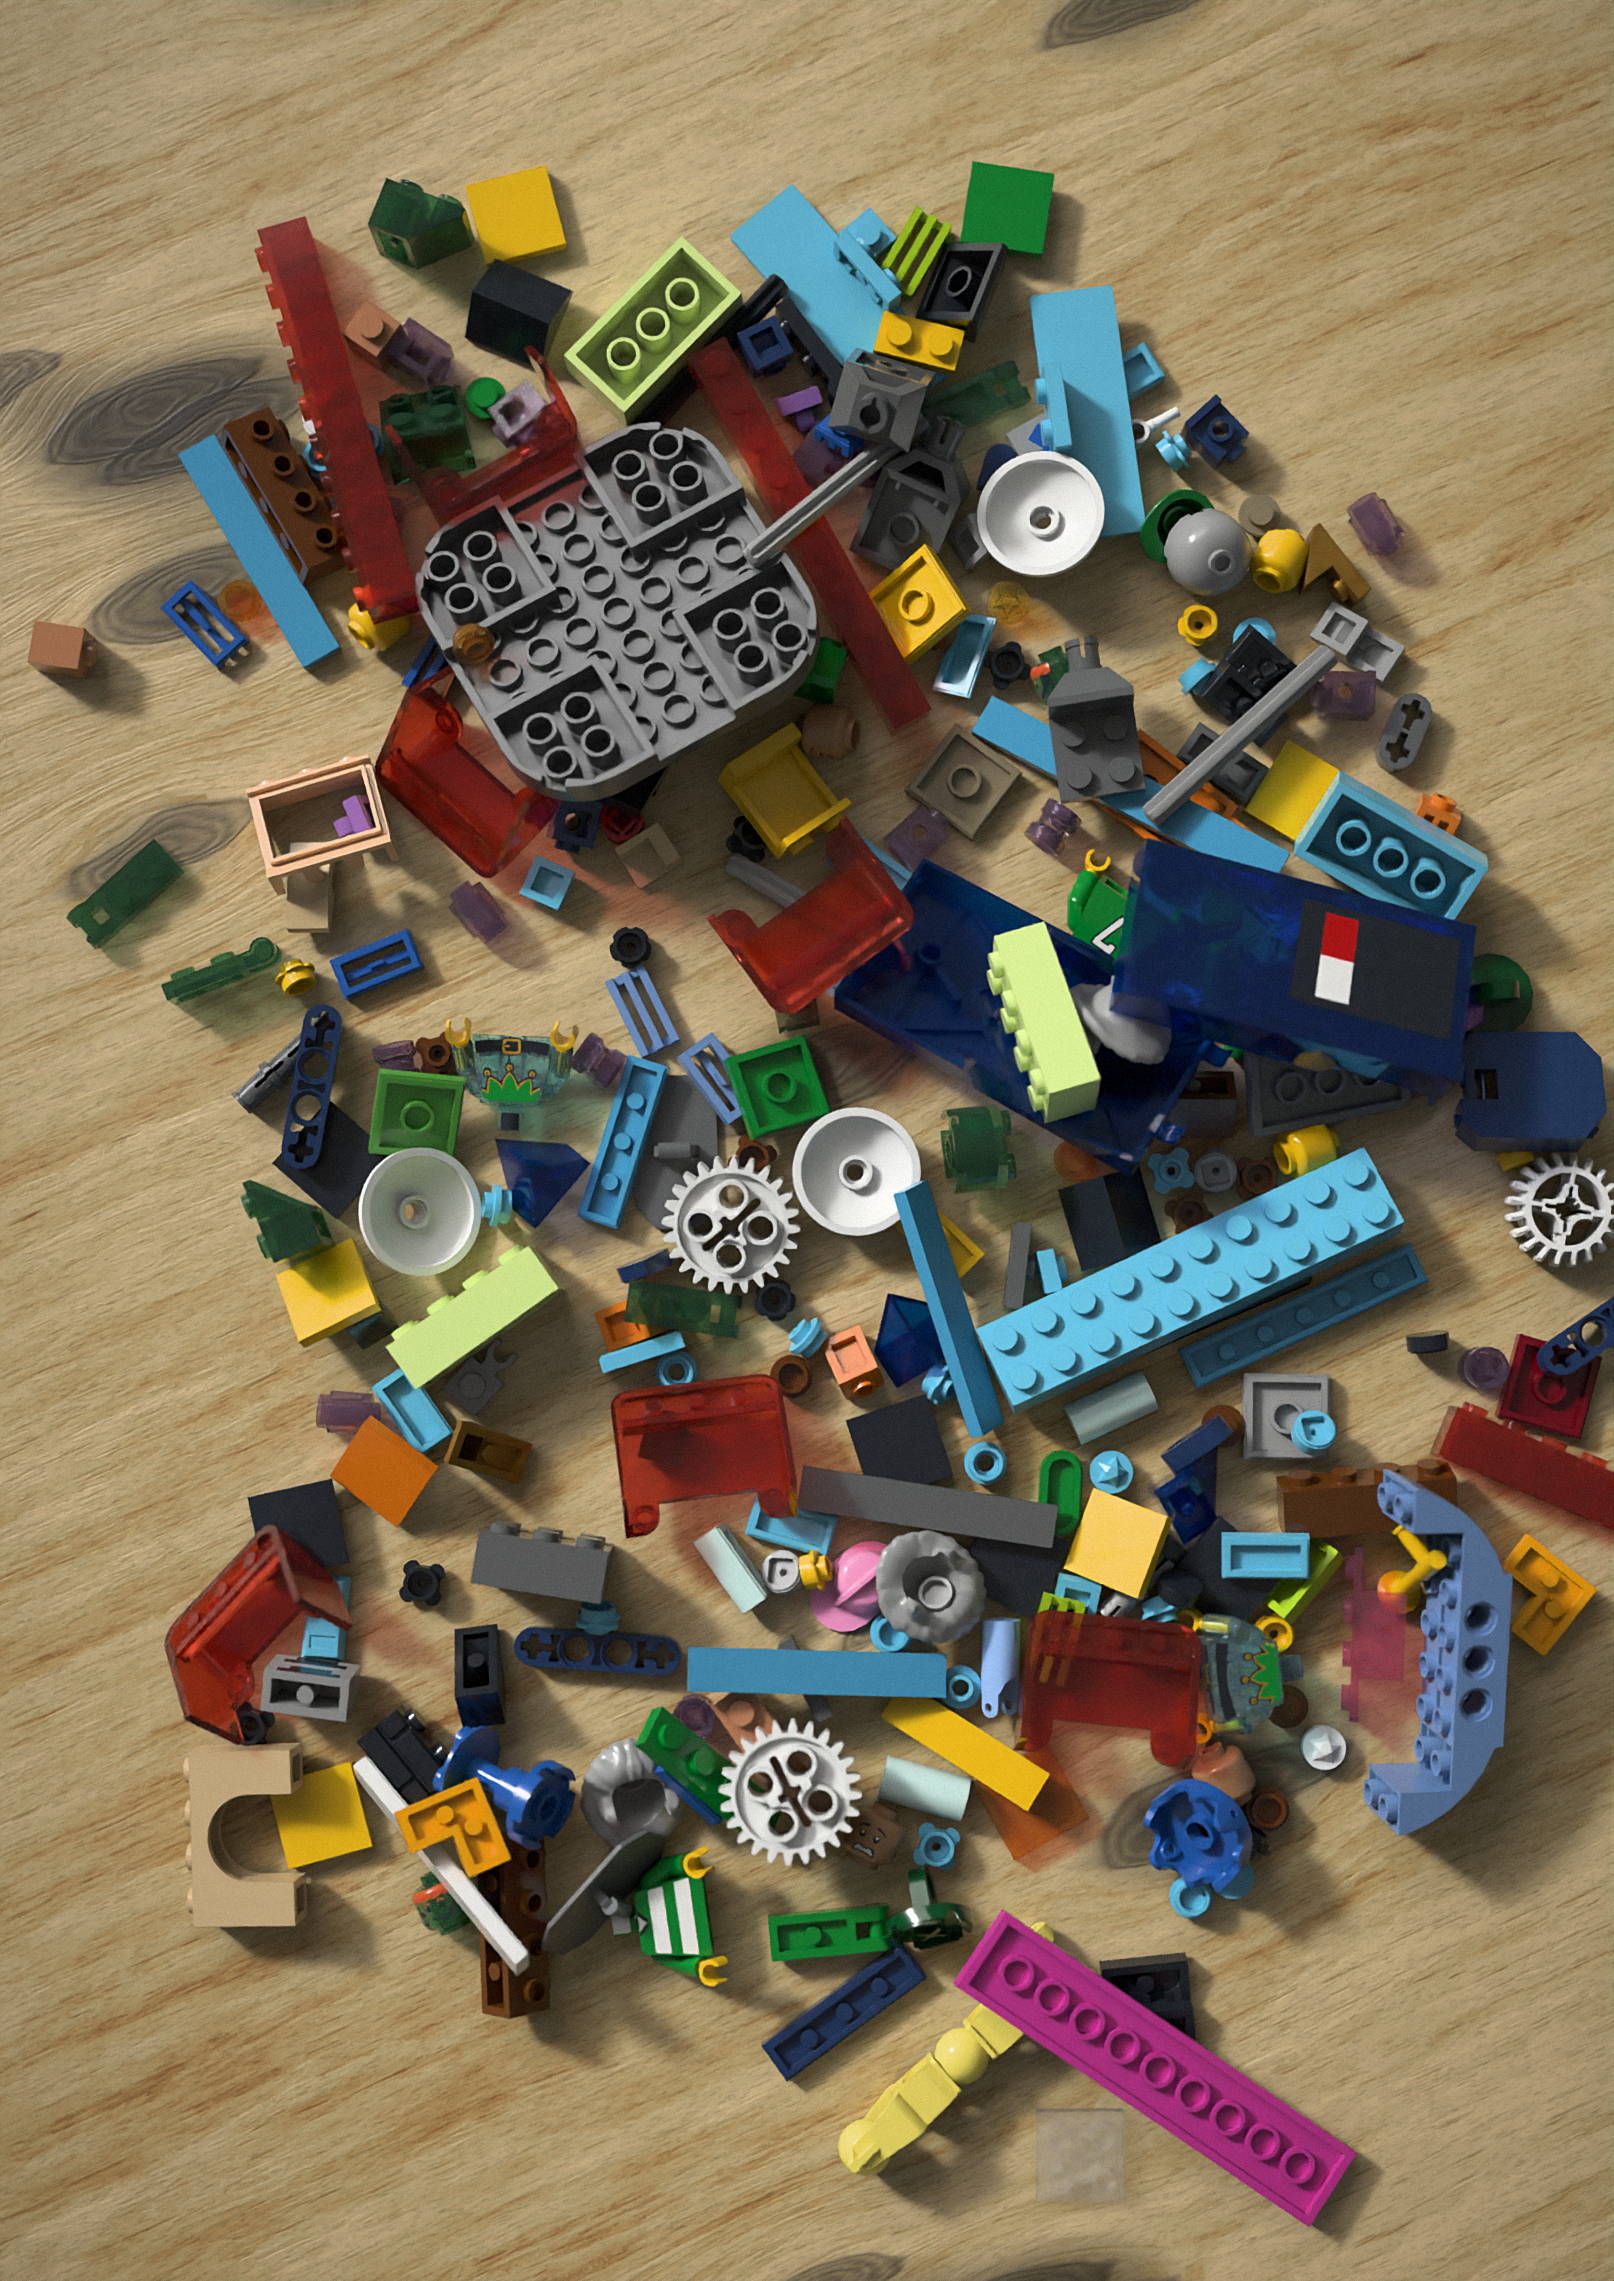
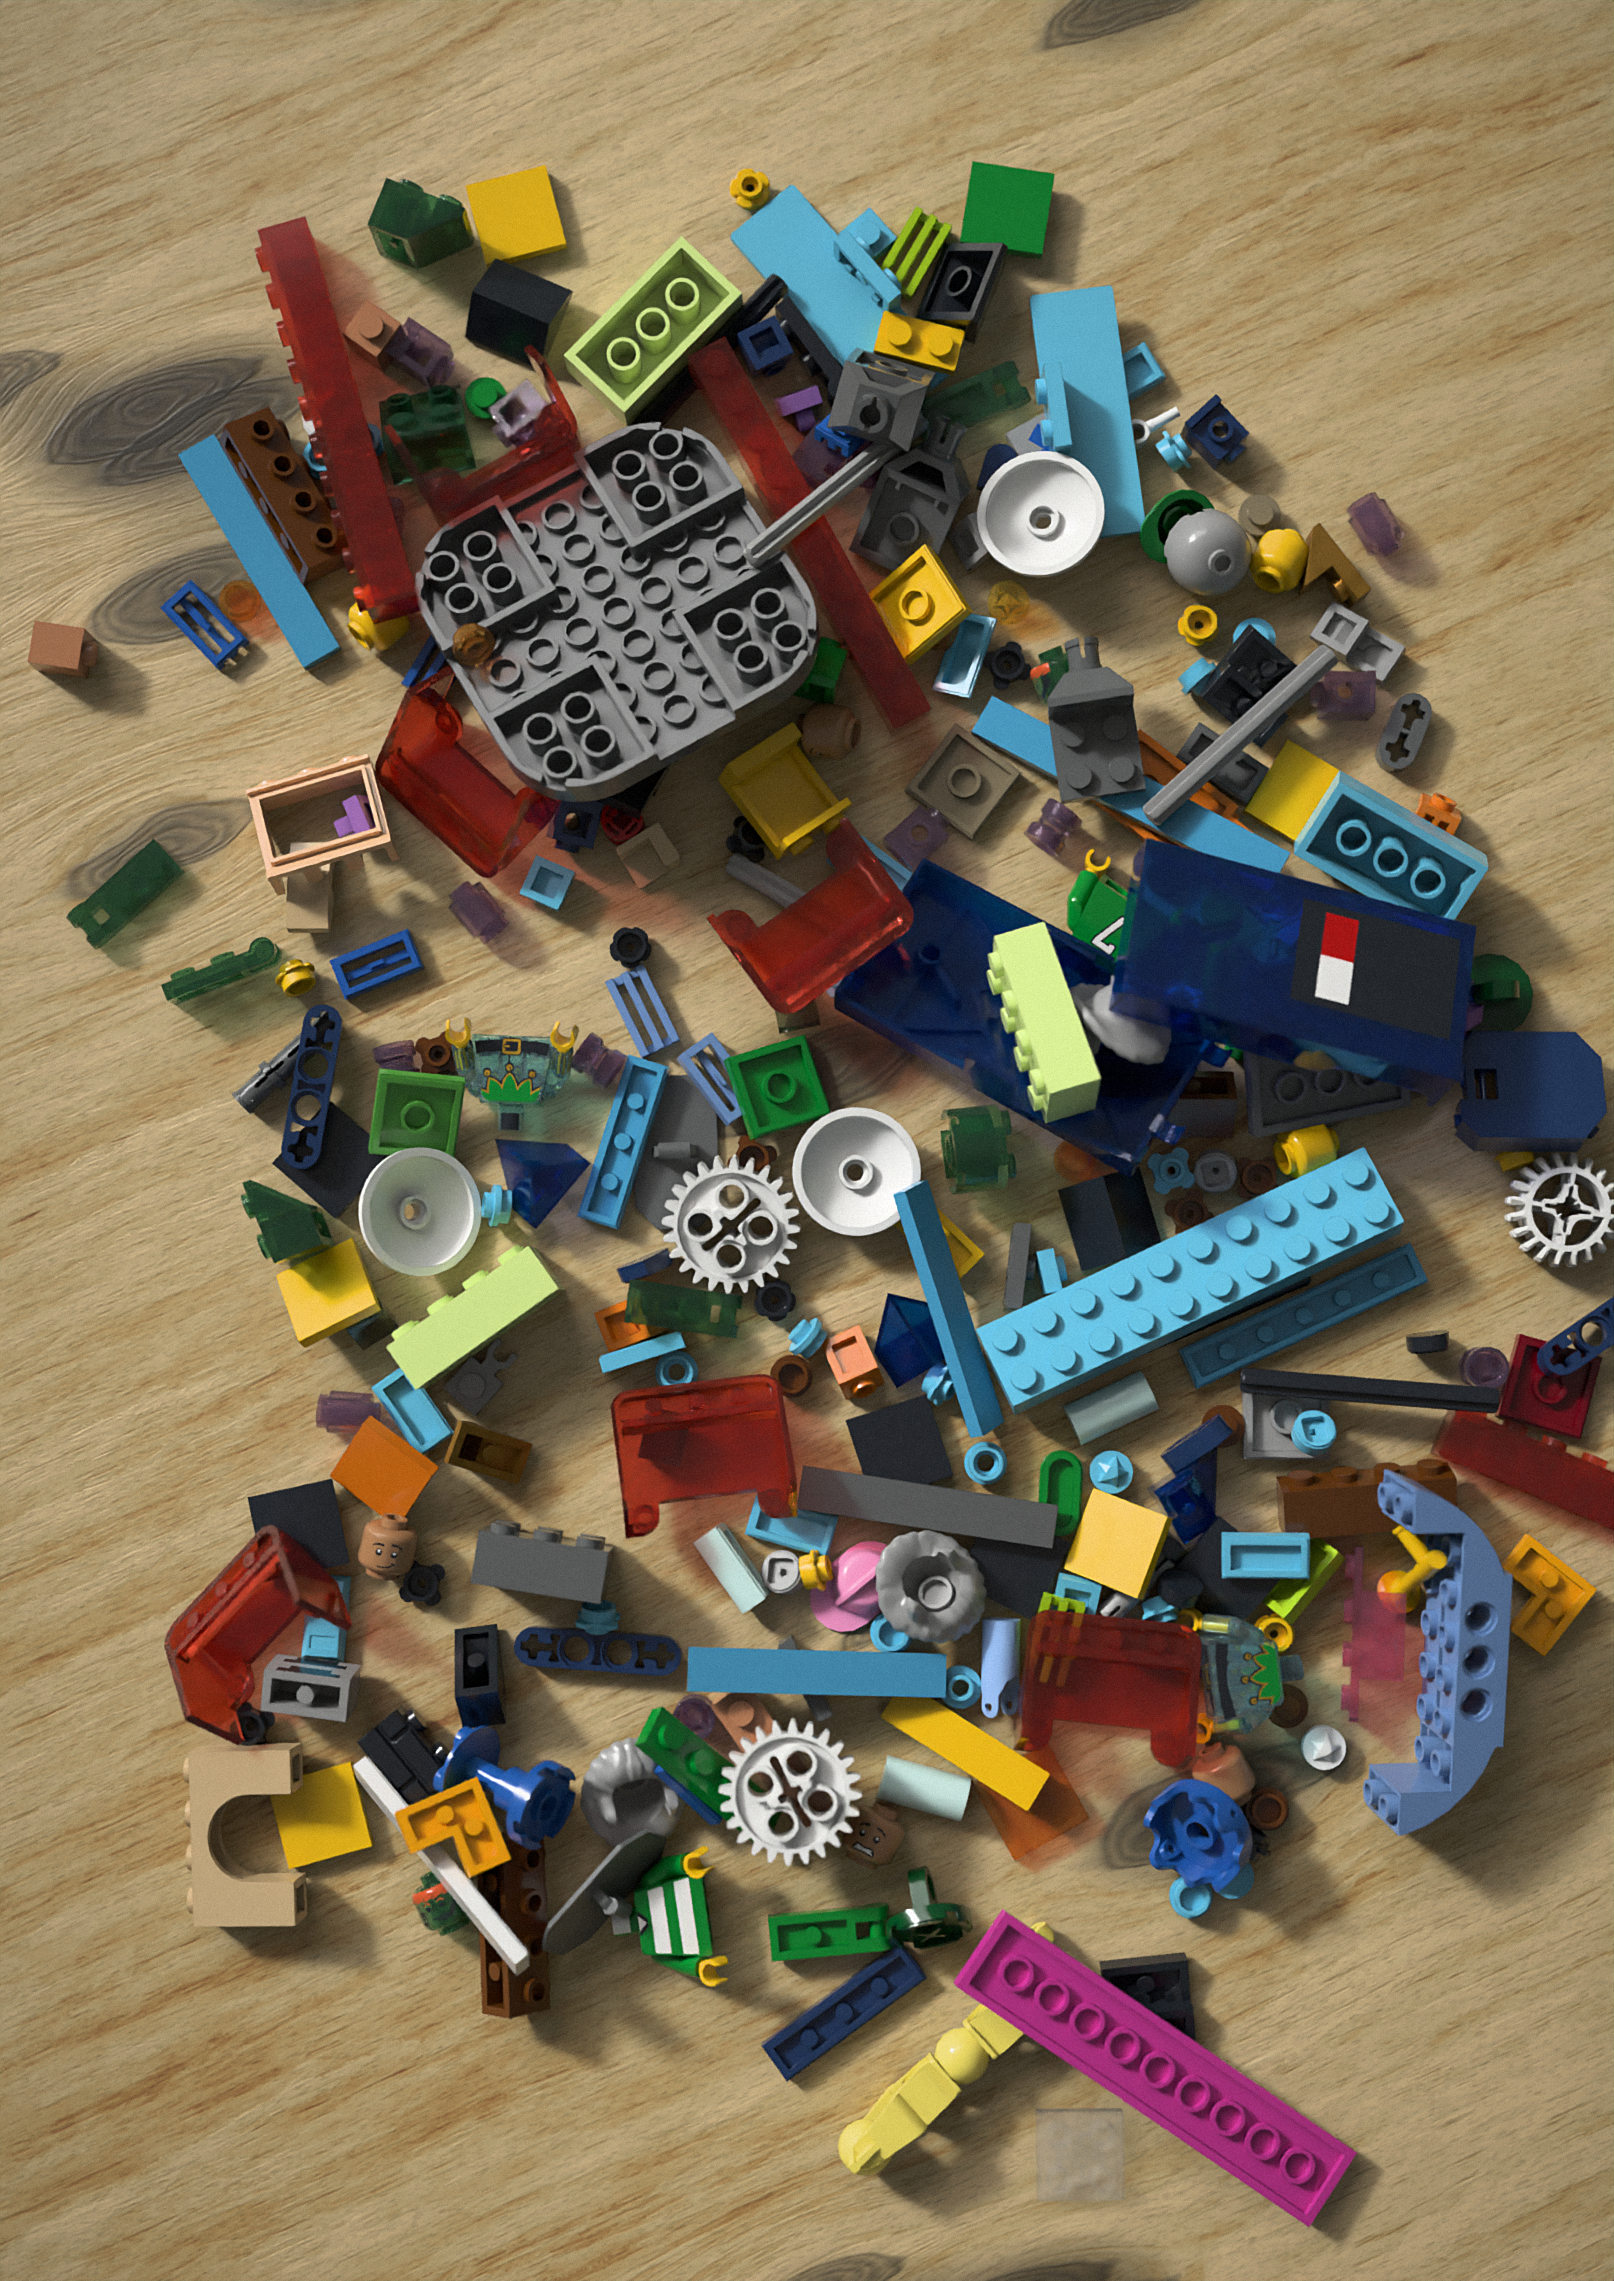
medium azure plate [913,1822,960,1871] -> none
none -> medium nougat head [358,1513,419,1581]
none -> yellow plate [729,168,770,210]
none -> black axle [1240,1368,1500,1414]

